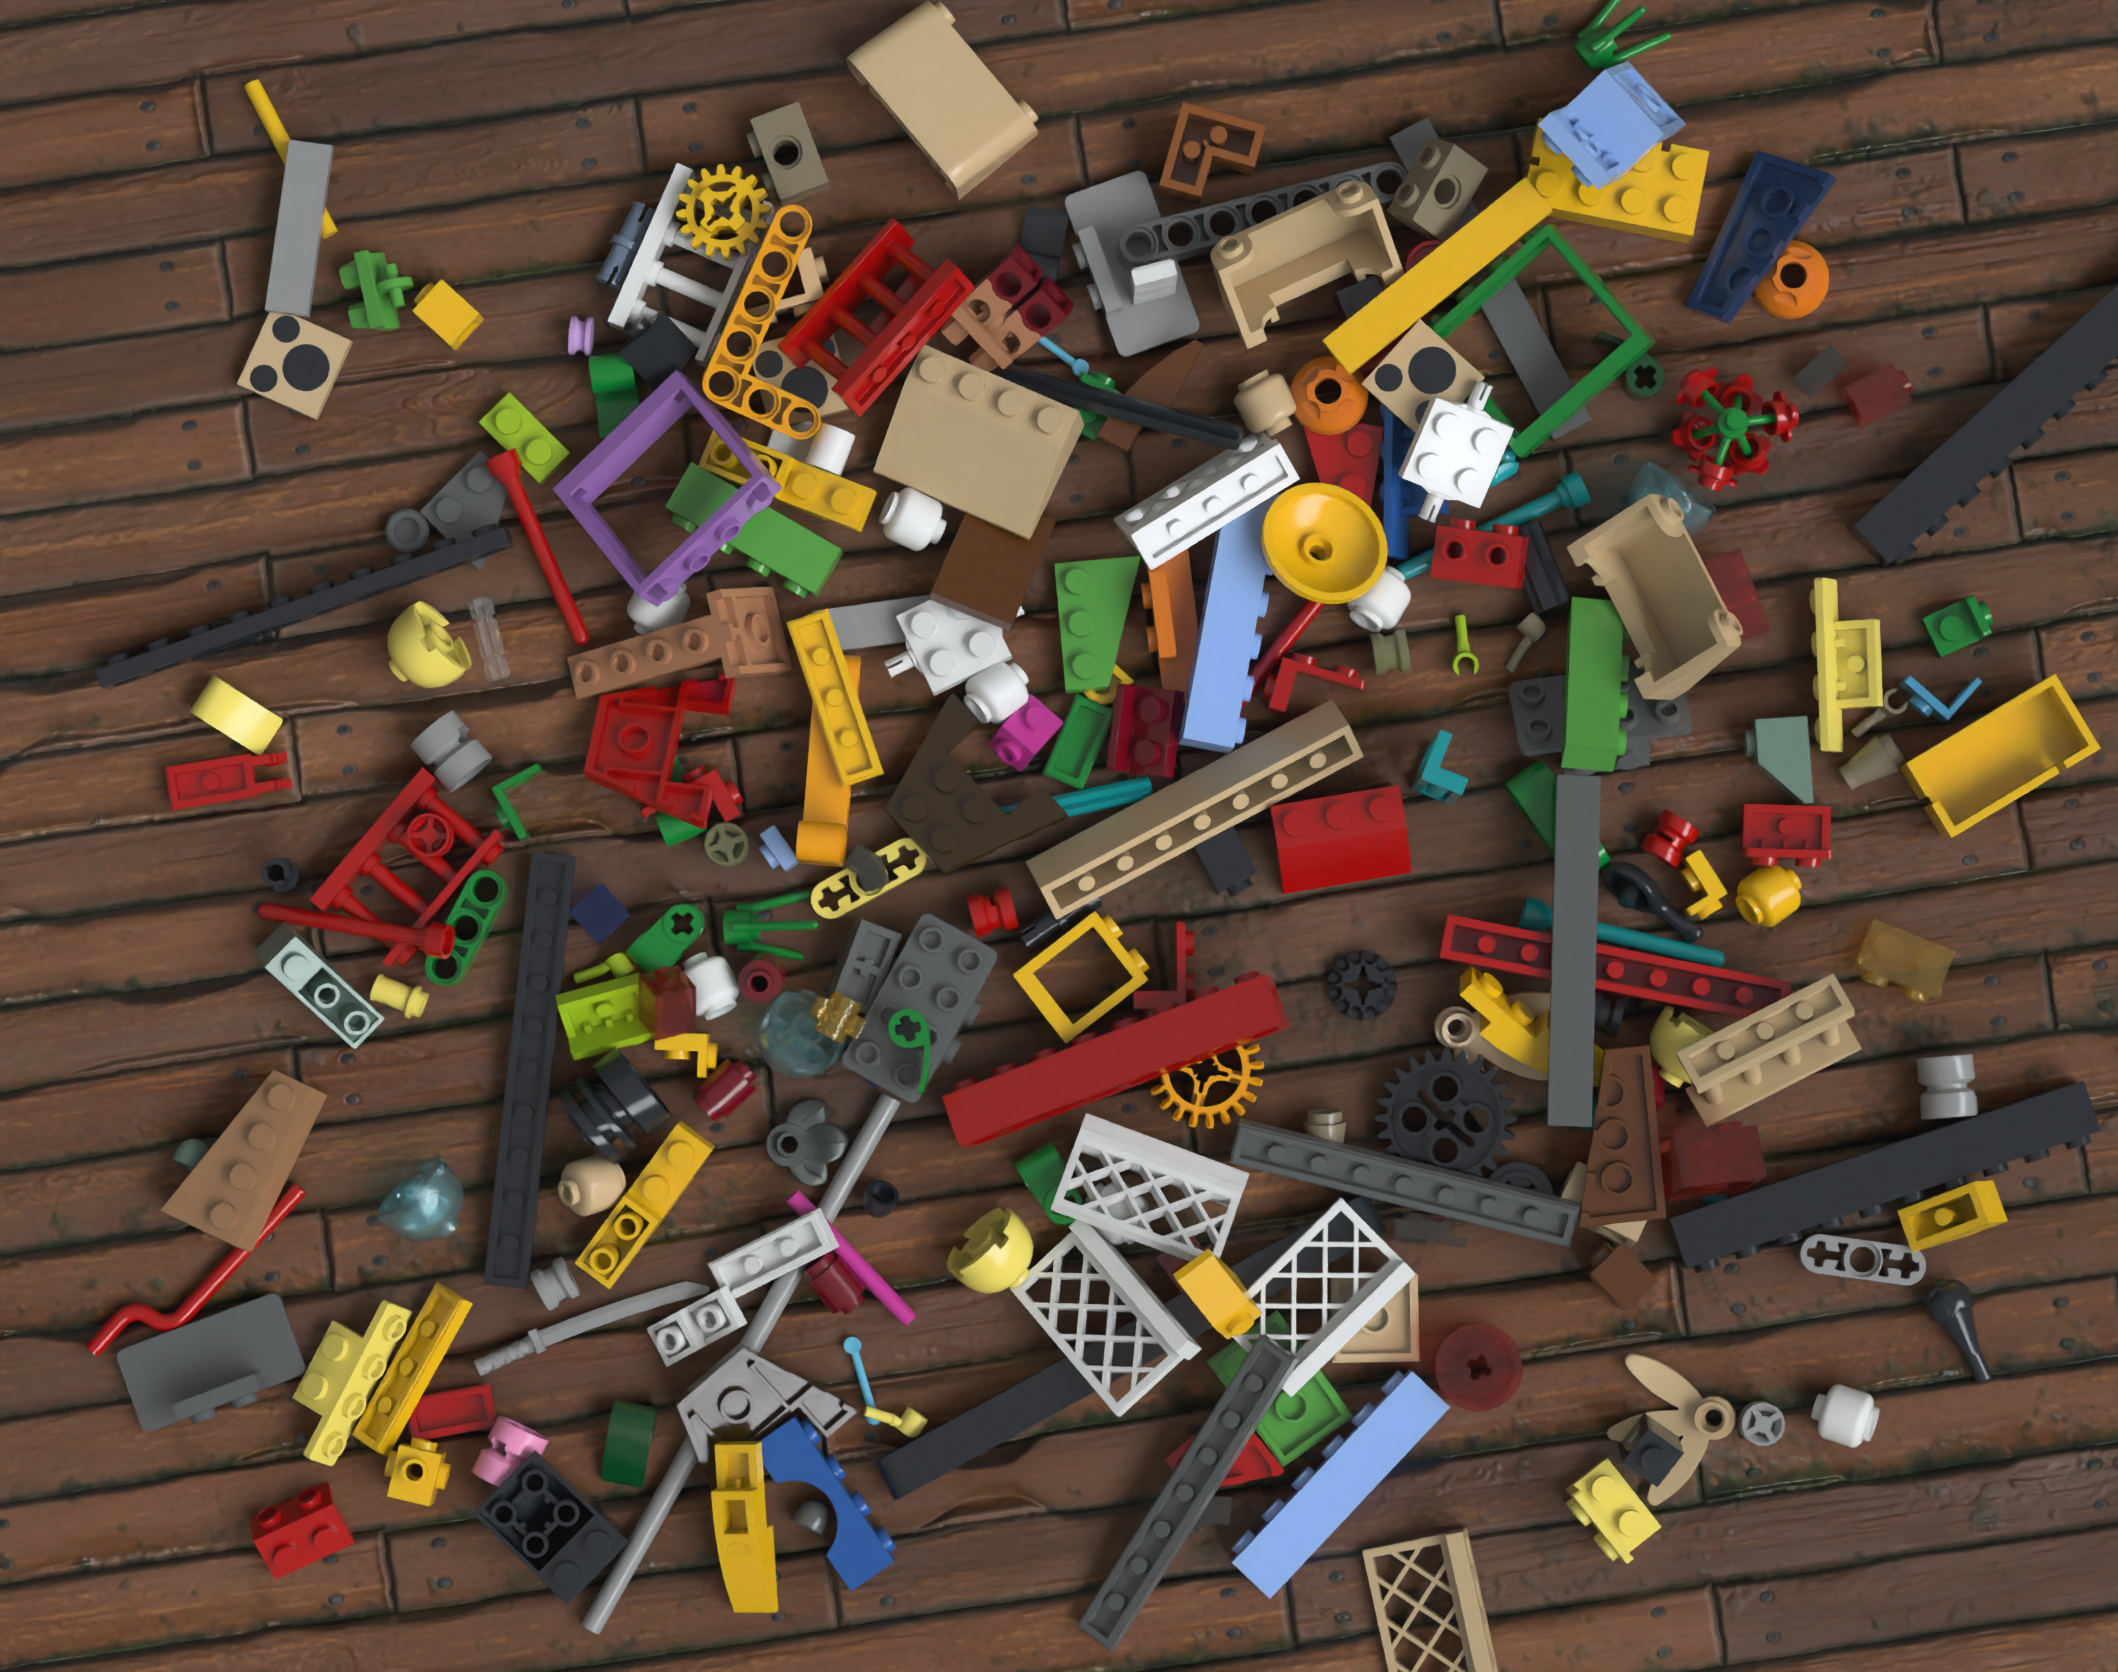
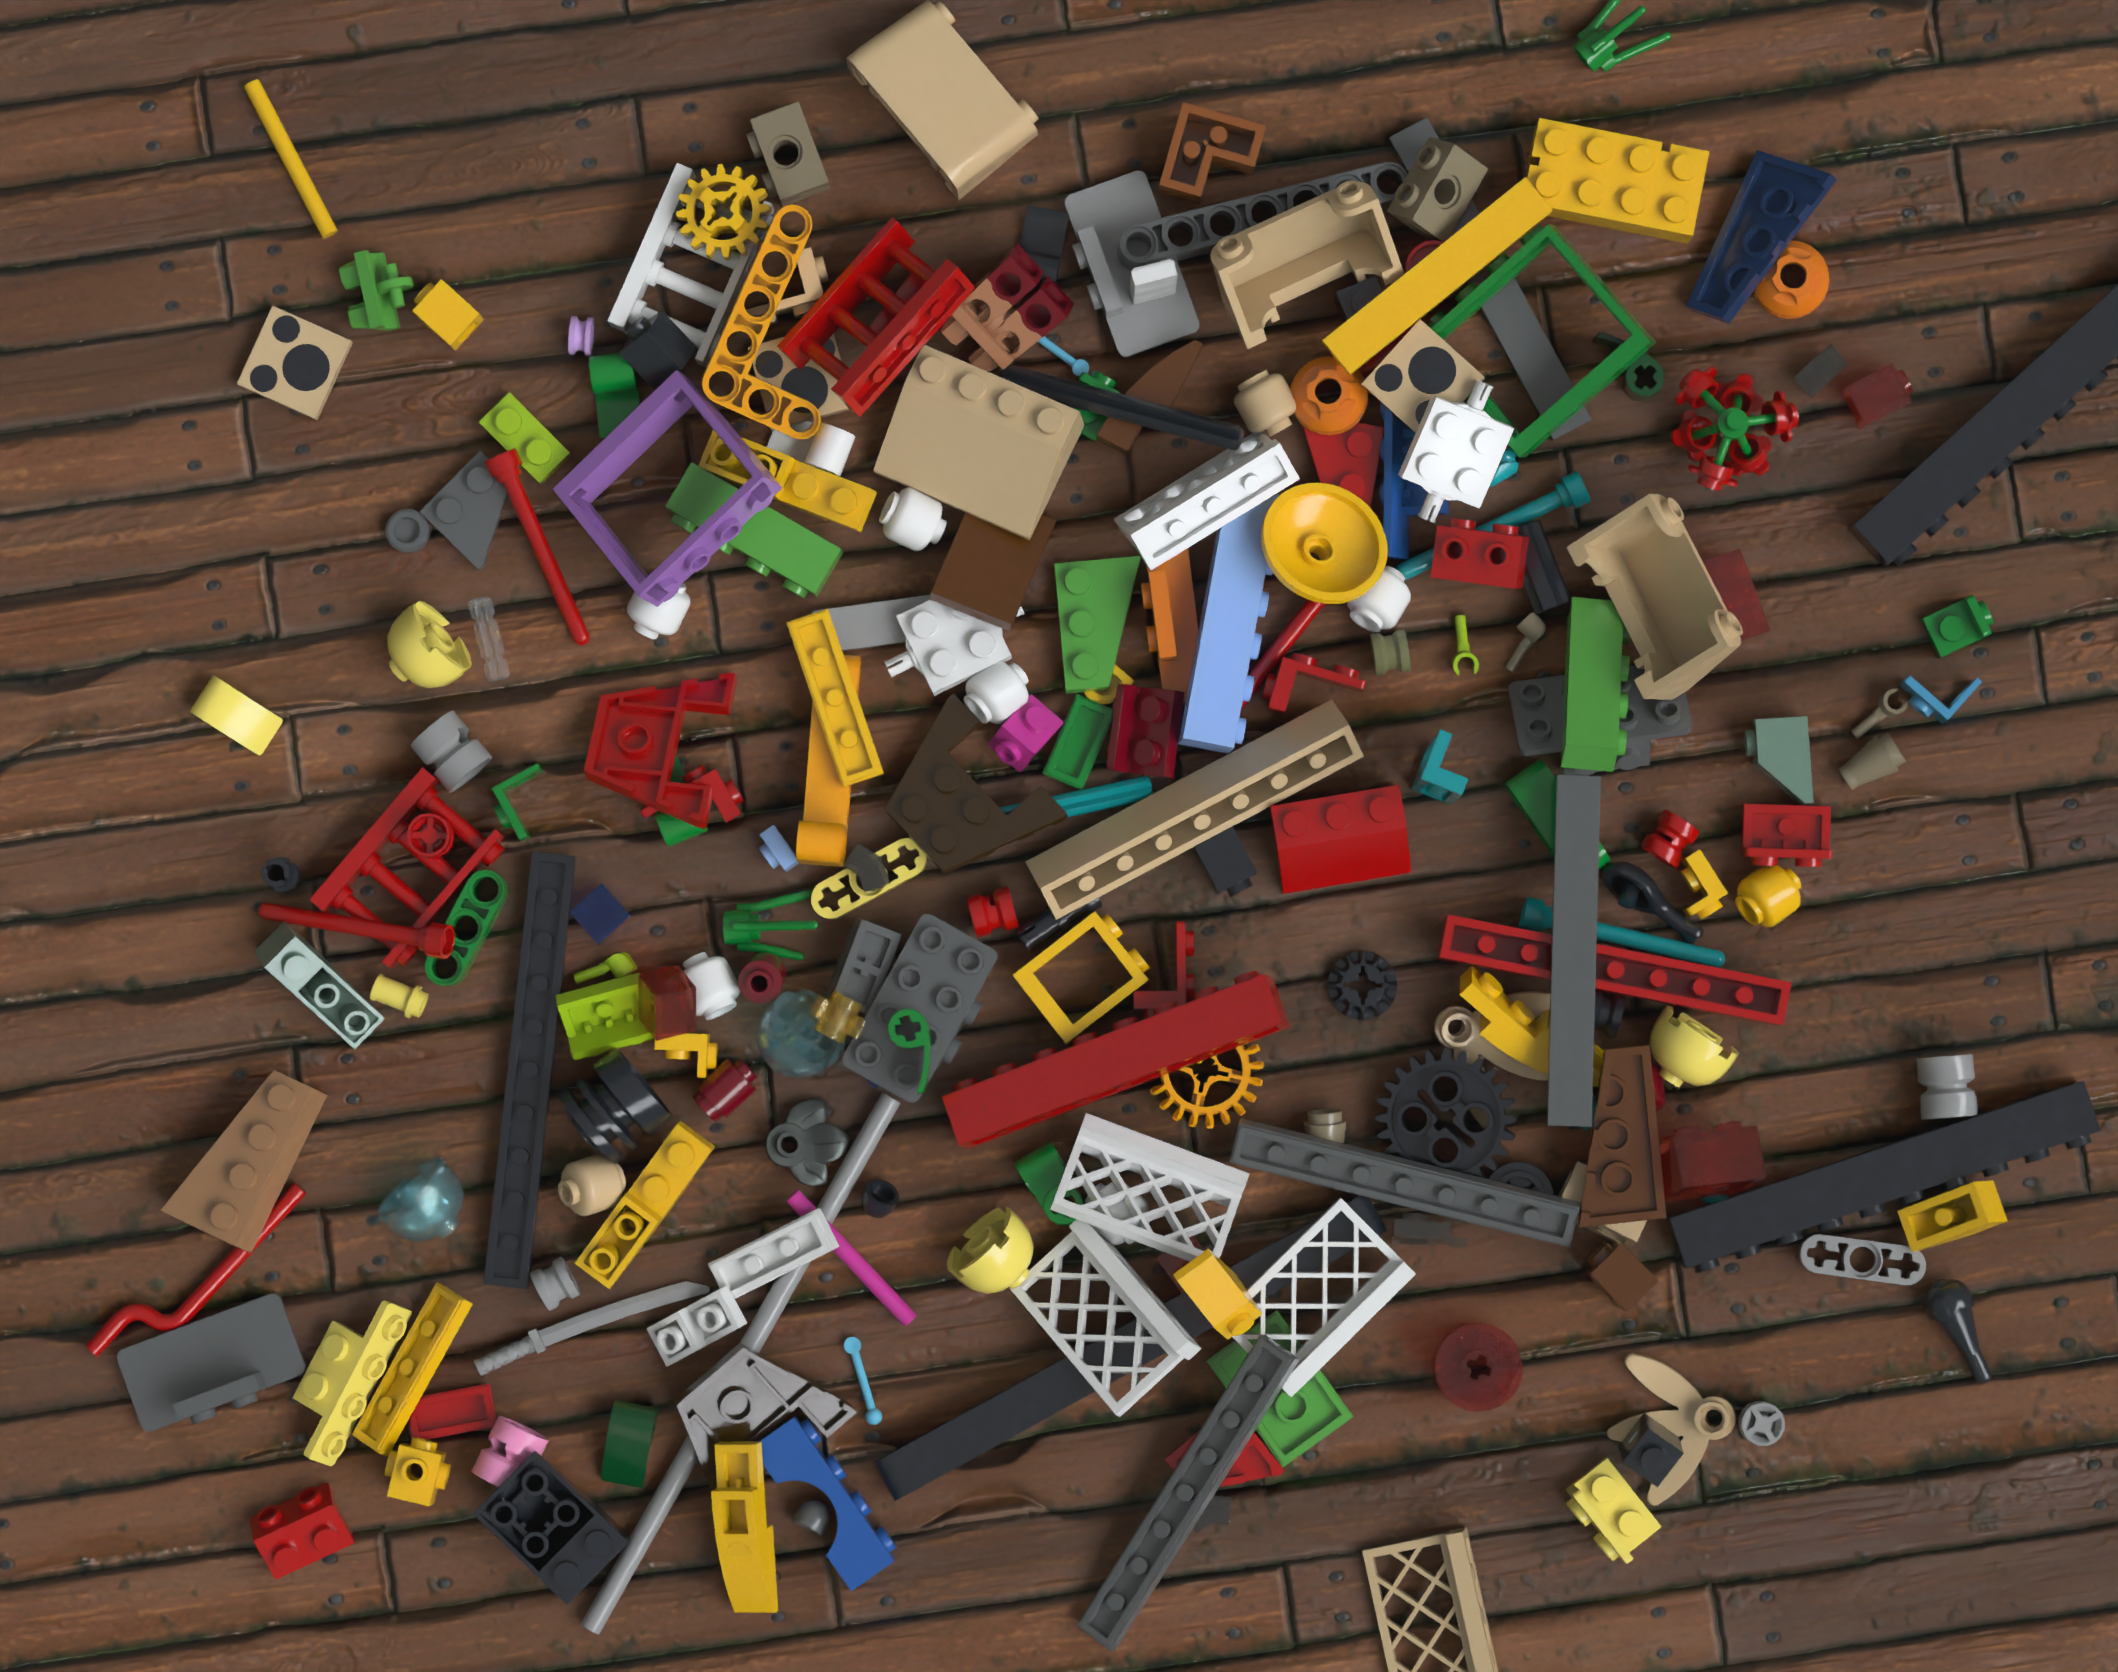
black plate [95,523,515,690] -> none
red hinge [165,752,292,811] -> none
sand green hinge [172,1139,209,1171] -> none
light grey tile [265,140,334,318] -> none
nougat bracket [567,587,793,699] -> none
sand blue pin [595,201,655,290] -> none
green piece [625,903,705,983] -> none
olive wheel [704,822,750,867] -> none
dark red brick [802,1251,866,1315] -> none
light yellow hand [863,1406,927,1438] -> none
light blue brick [1231,1369,1450,1599] -> none
tan tile [1330,1274,1419,1363] -> none
light blue bracket [1538,61,1686,190] -> none
clear light blue cylinder [1627,462,1716,538] -> none
tan fence [1676,973,1861,1127] -> none
light yellow bracket [1810,577,1883,753] -> none
white head [1811,1384,1880,1448] -> none
clear yellow bracket [1853,919,1955,1004] -> none
yellow piece [1899,674,2101,841] -> none

